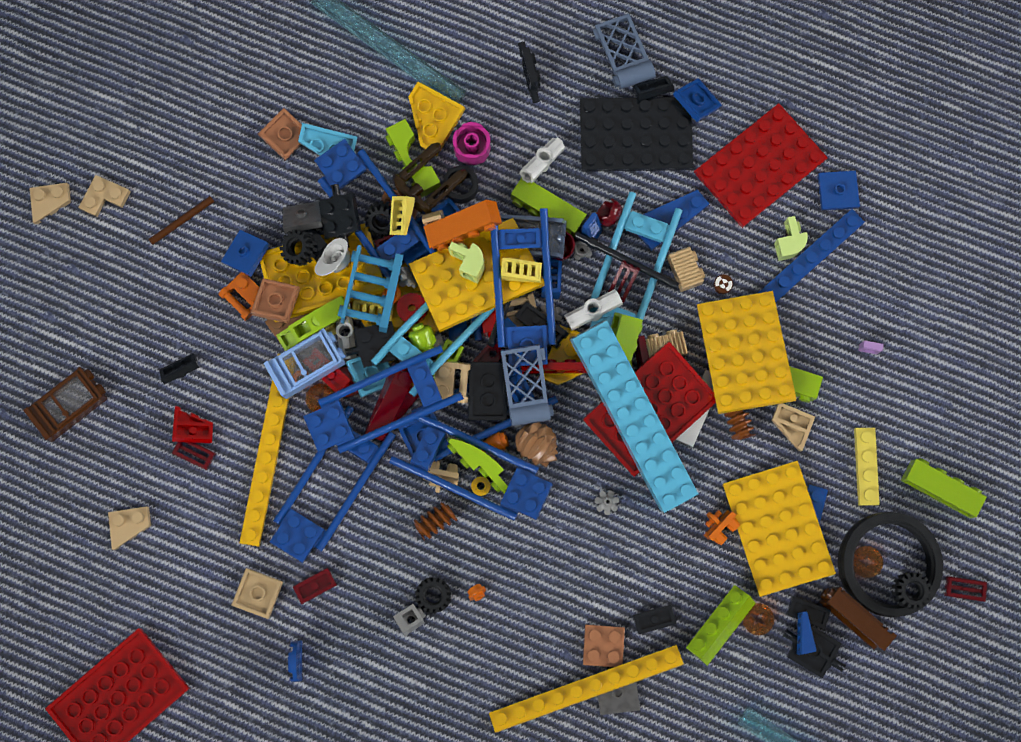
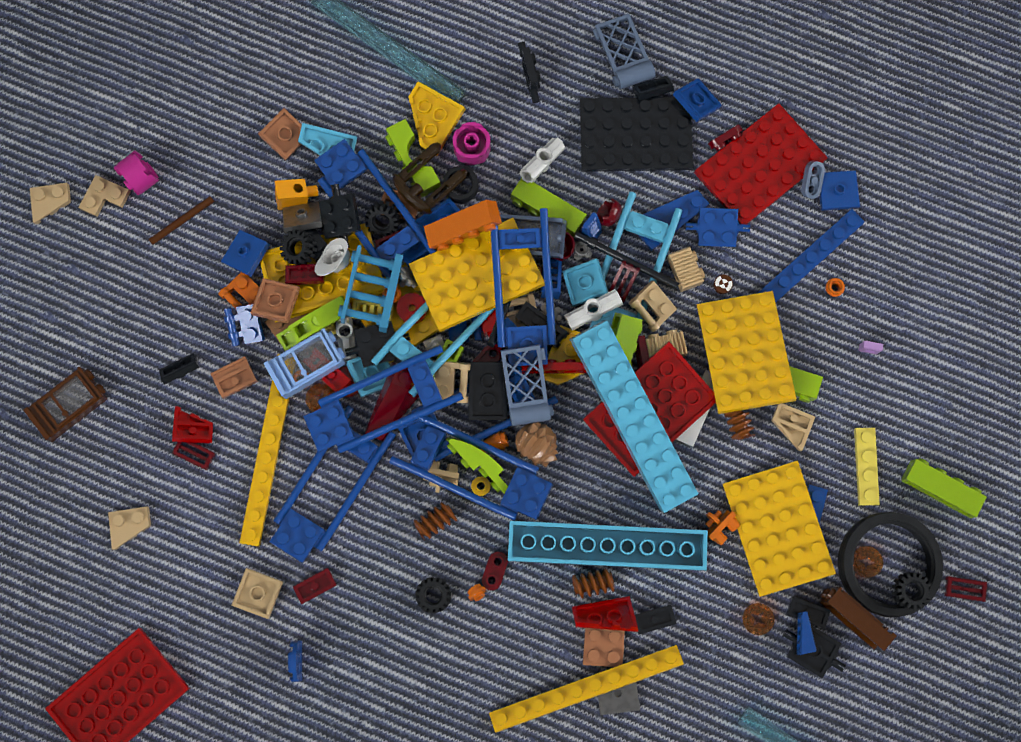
light yellow slope [390,196,415,235] -> none
light grey brick [393,604,426,637] -> none
lime head [408,323,436,353] -> none
tan slope [422,210,444,226] -> none
yellowish green brick [448,242,485,284] -> none
light yellow slope [501,258,542,283] -> none
light grey plant [594,491,619,515] -> none
lime brick [686,585,755,666] -> none
yellowish green brick [774,216,808,261] -> none
none -> dark pink brick [114,150,159,195]
none -> nougat plate [210,356,258,399]
none -> plate [224,303,265,346]
none -> light orange torso [275,179,319,210]
none -> dark red plate [285,264,325,285]
none -> dark red plate [482,552,508,590]
none -> medium azure brick [508,521,708,571]
none -> medium azure plate [562,258,608,307]
none -> dark orange piece [572,568,615,599]
none -> red wing [572,596,638,632]
none -> tan plate [629,281,677,332]
none -> blue plate [685,208,750,247]
none -> dark red plate [708,124,743,151]
none -> sand blue plate [801,161,825,199]
none -> orange plate [825,278,845,297]

